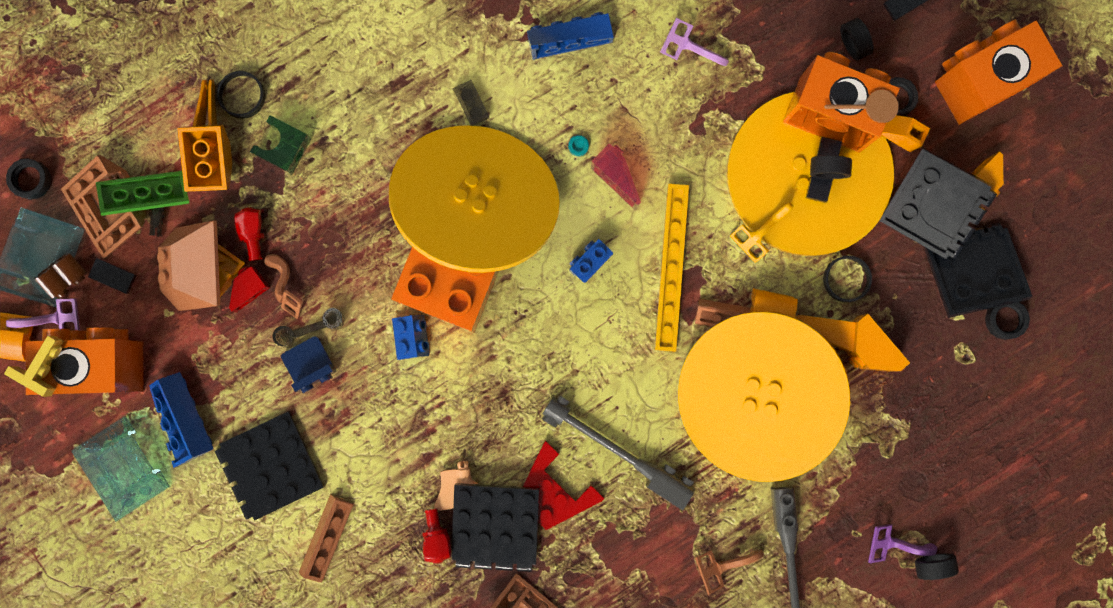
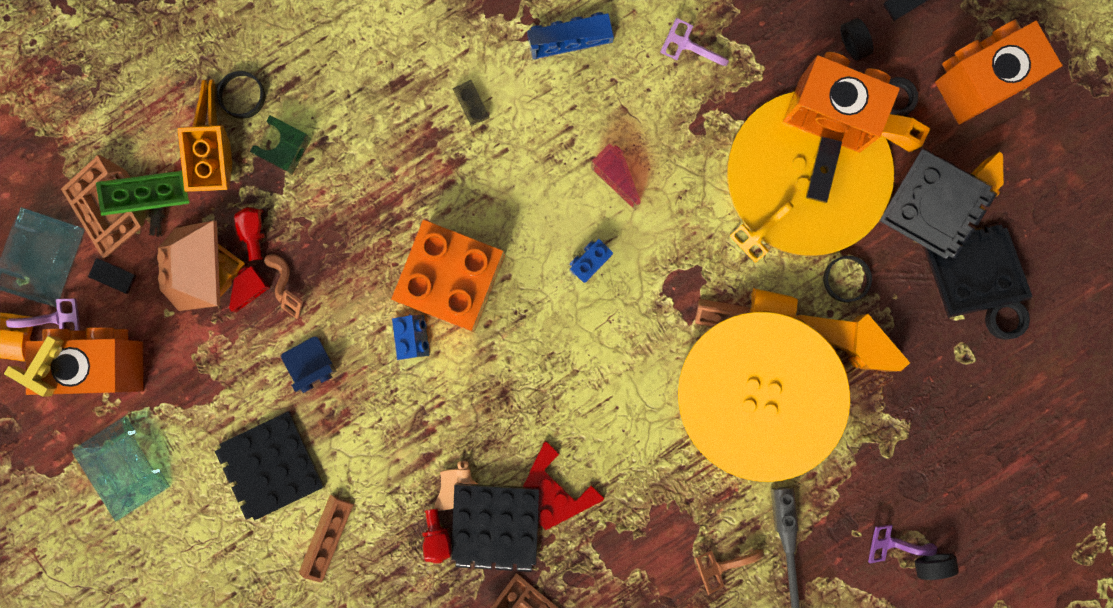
black tyre [6,158,51,200] -> none
reddish brown brick [34,251,87,299] -> none
blue wedge [149,372,214,468] -> none
clear smoke piece [272,308,345,348] -> none
yellow plate [389,125,560,273] -> none
dark grey bar [542,395,696,511] -> none
teal tile [568,135,589,157] -> none
yellow plate [655,184,689,352] -> none
black tyre [810,155,852,179] -> none
medium nougat piece [824,90,898,123] -> none

